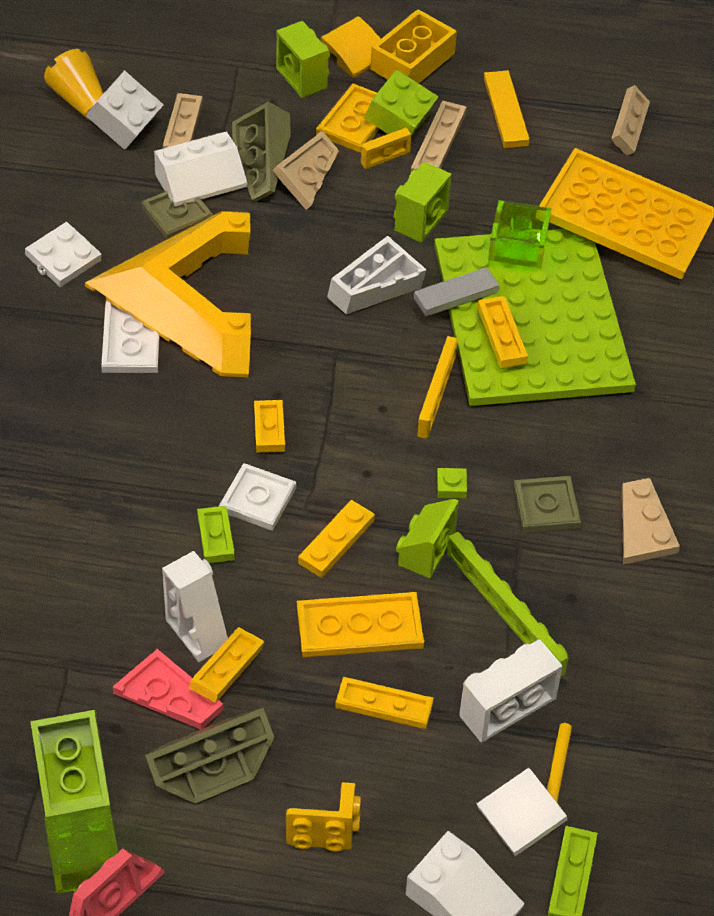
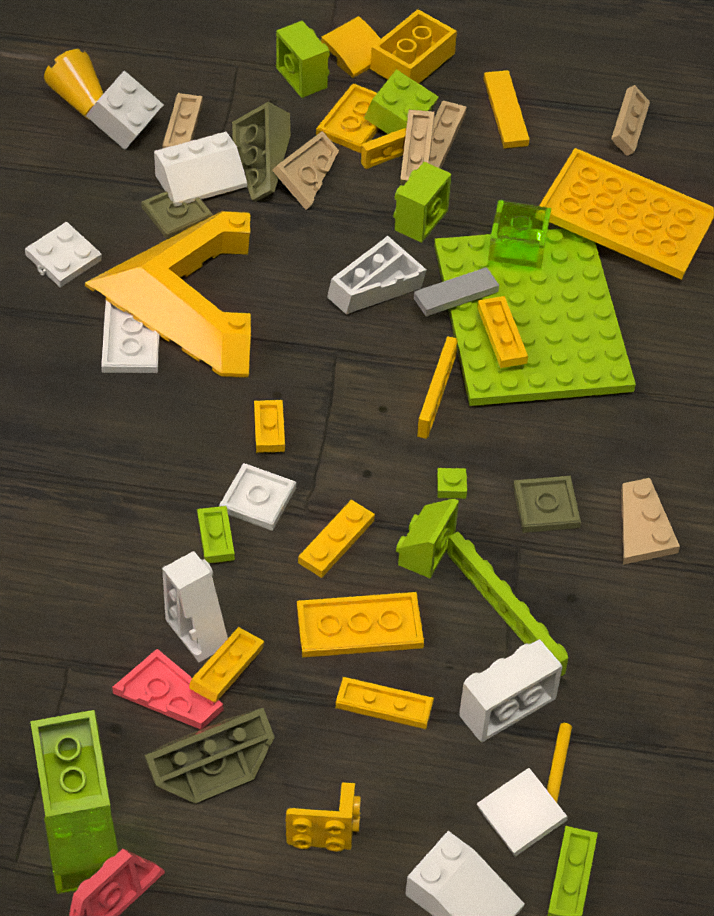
none -> tan plate [400,110,435,185]

